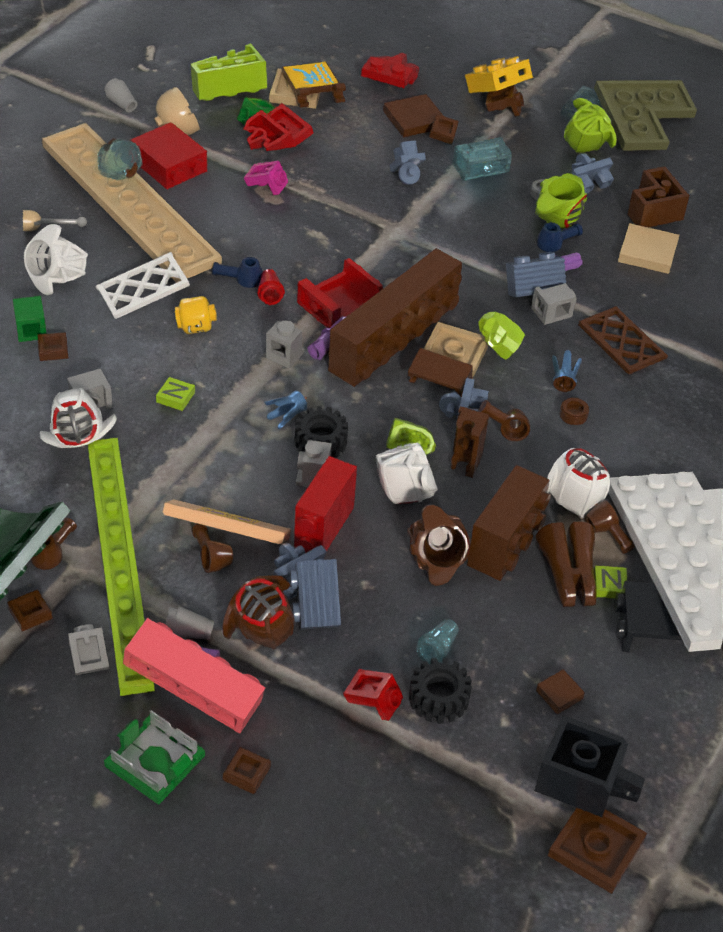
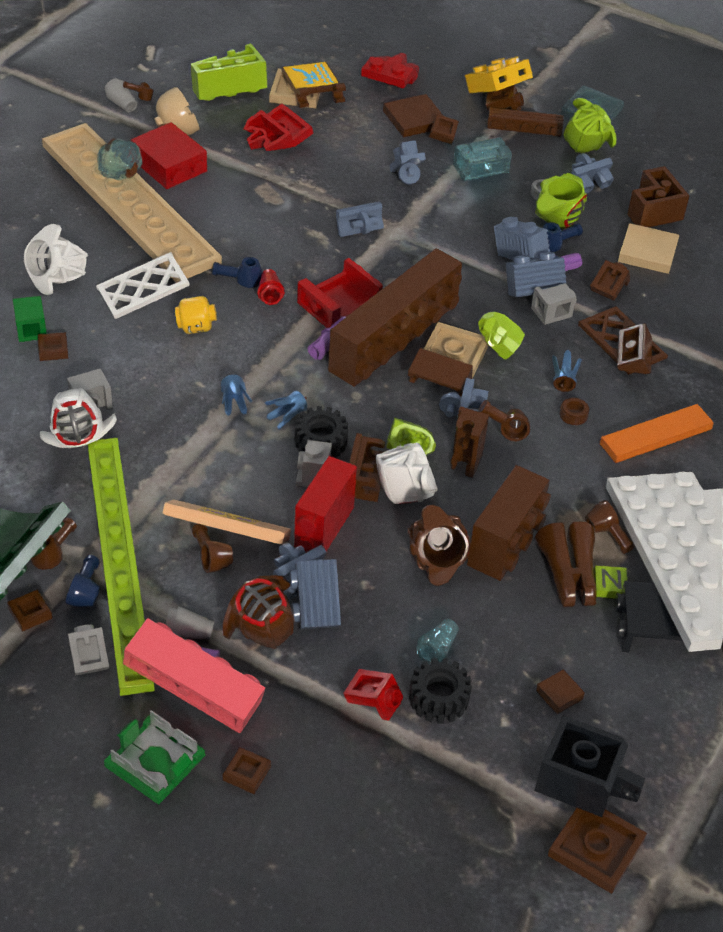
hinge [23,210,87,231] -> none
lime tile [156,377,195,411] -> none
green bracket [237,97,276,125] -> none
dark pink bracket [244,161,288,195] -> none
light grey brick [266,320,305,369] -> none
white piece [547,448,610,518] -> none
olive plate [594,80,697,151] -> none
none -> dark blue bar [66,555,100,607]
none -> reddish brown hand [123,82,154,101]
none -> flat silver piece [221,375,252,416]
none -> sand blue hips [336,202,384,237]
none -> reddish brown hinge [349,433,385,502]
none -> reddish brown piece [487,107,564,136]
none -> sand blue brick [494,217,550,261]
none -> reddish brown bracket [590,260,630,301]
none -> orange tile [600,404,714,463]
none -> reddish brown slope [617,323,652,374]

